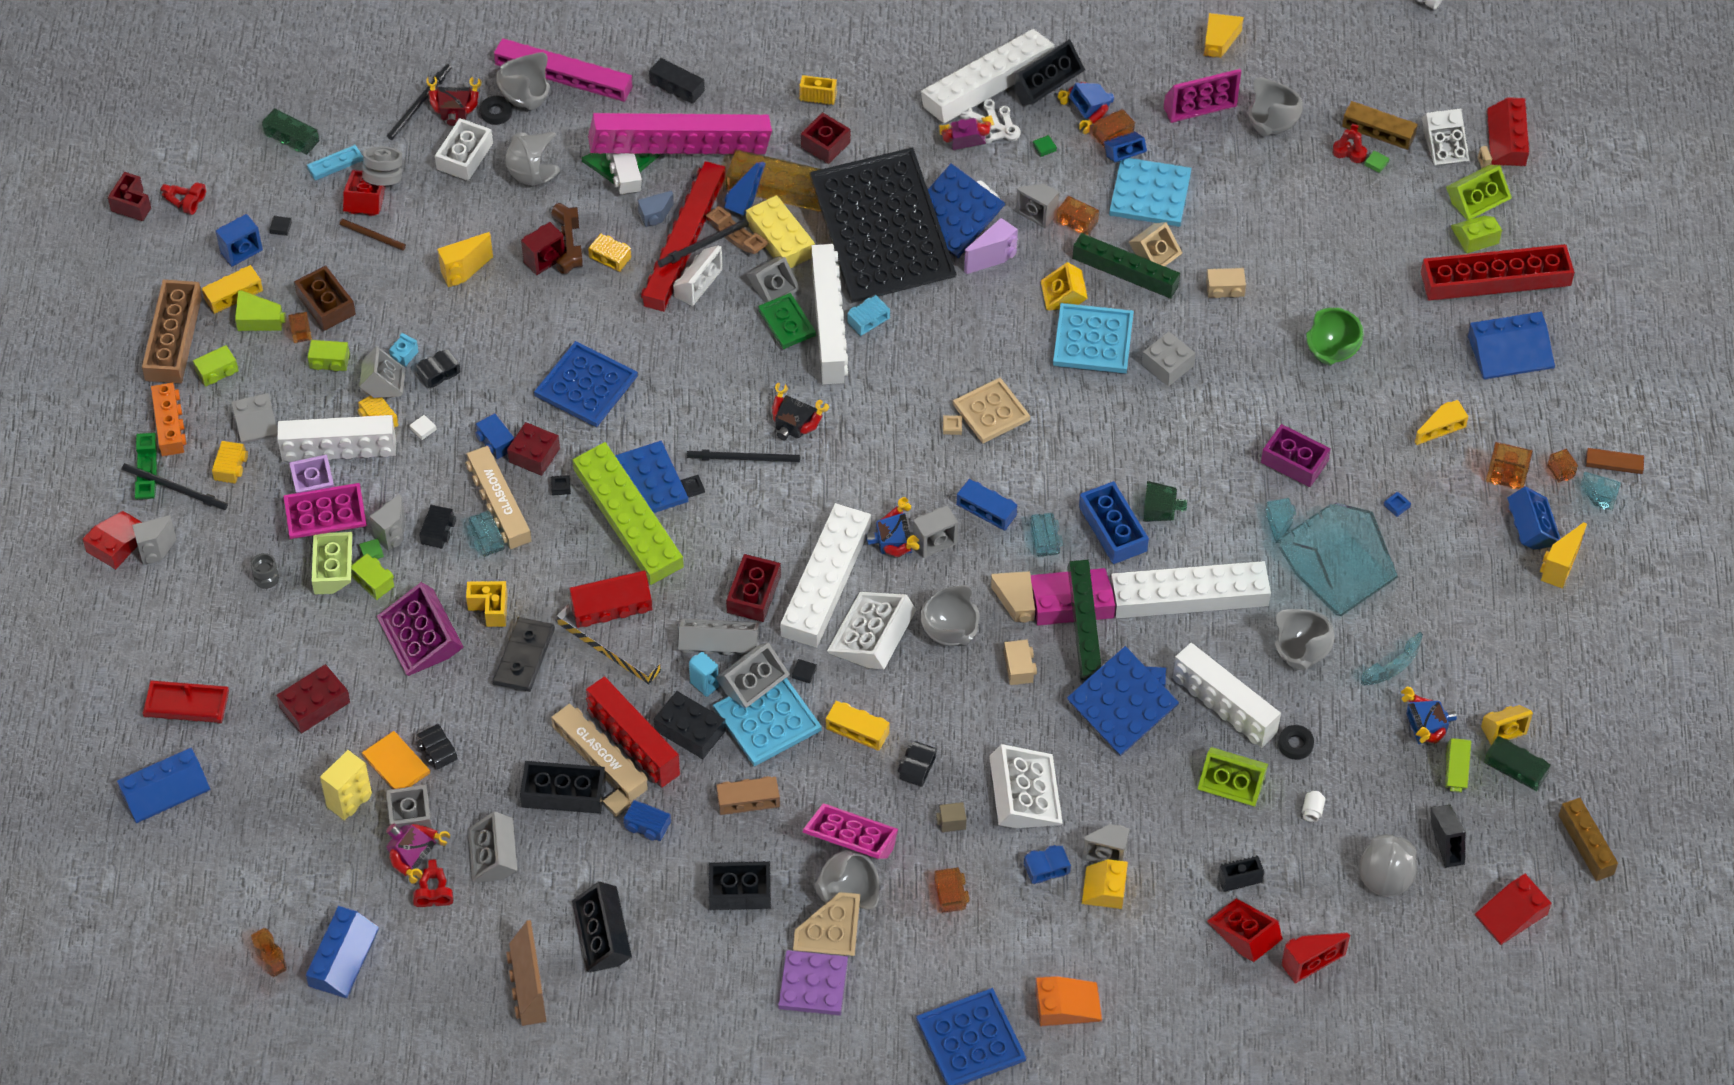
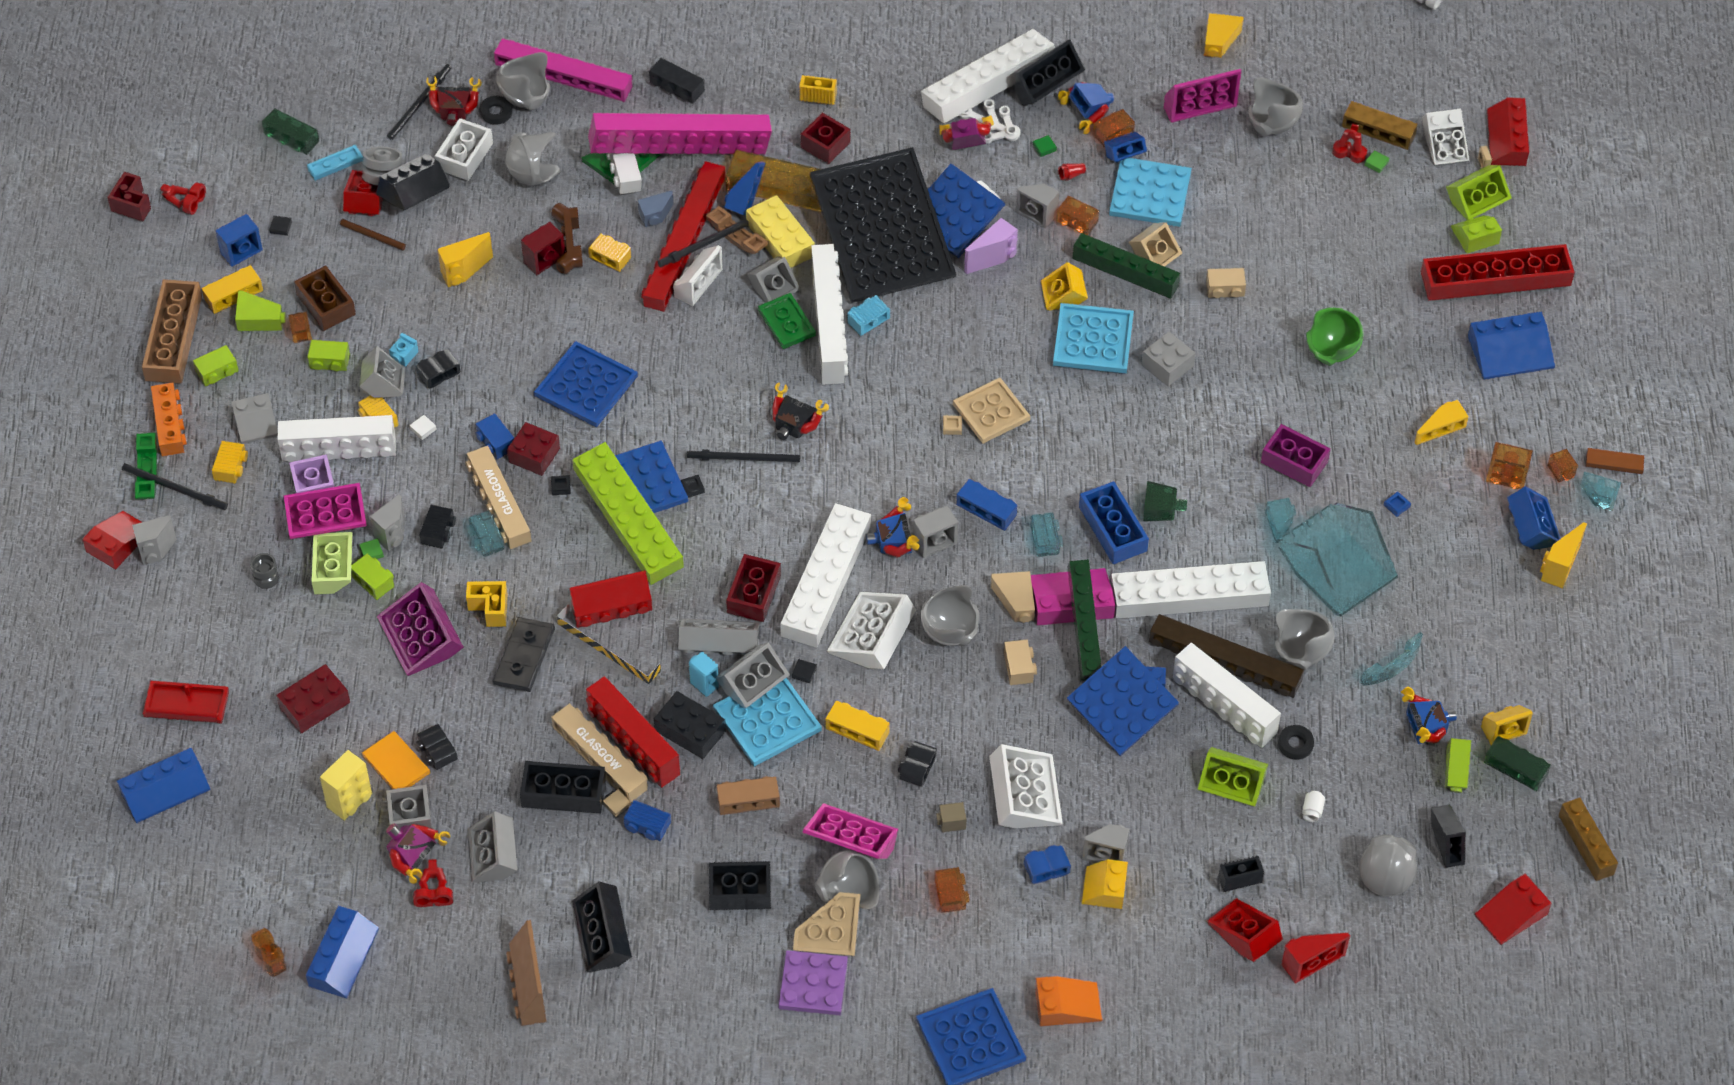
none -> black slope [376,154,450,211]
none -> red cone [1058,163,1086,181]
none -> dark brown brick [1149,614,1304,698]

